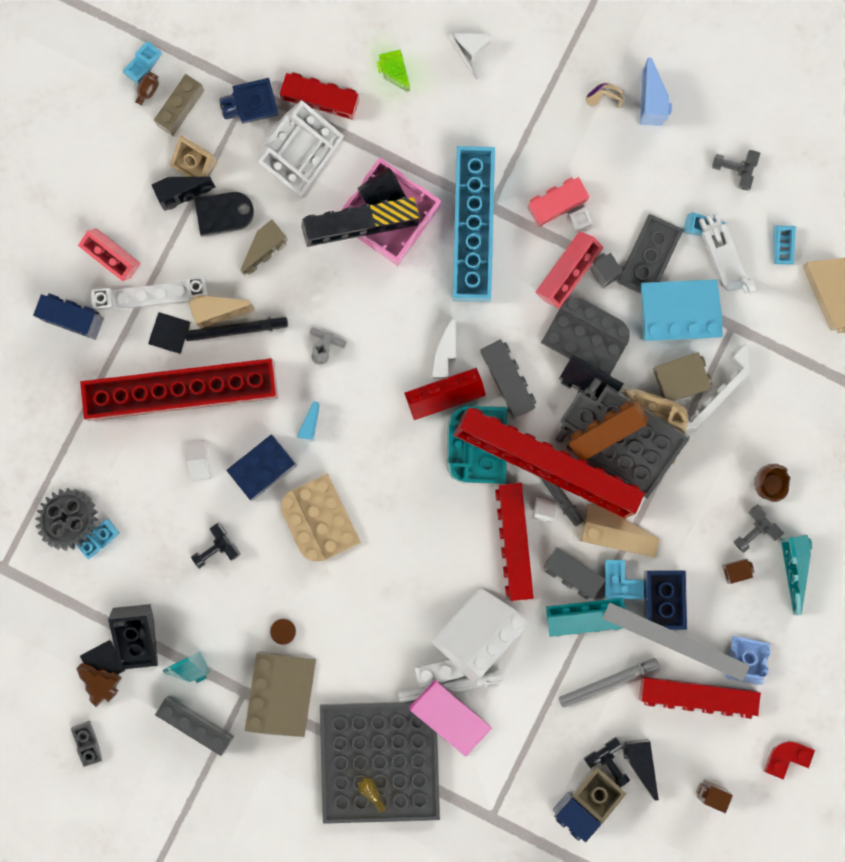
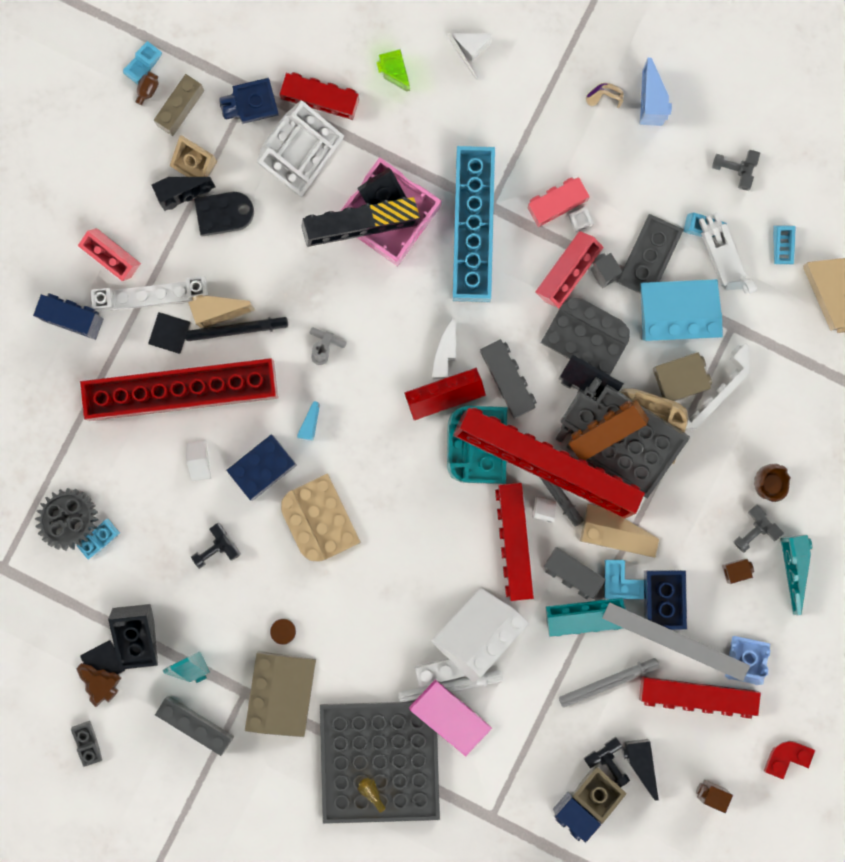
dark tan slope [240,219,288,276] -> none

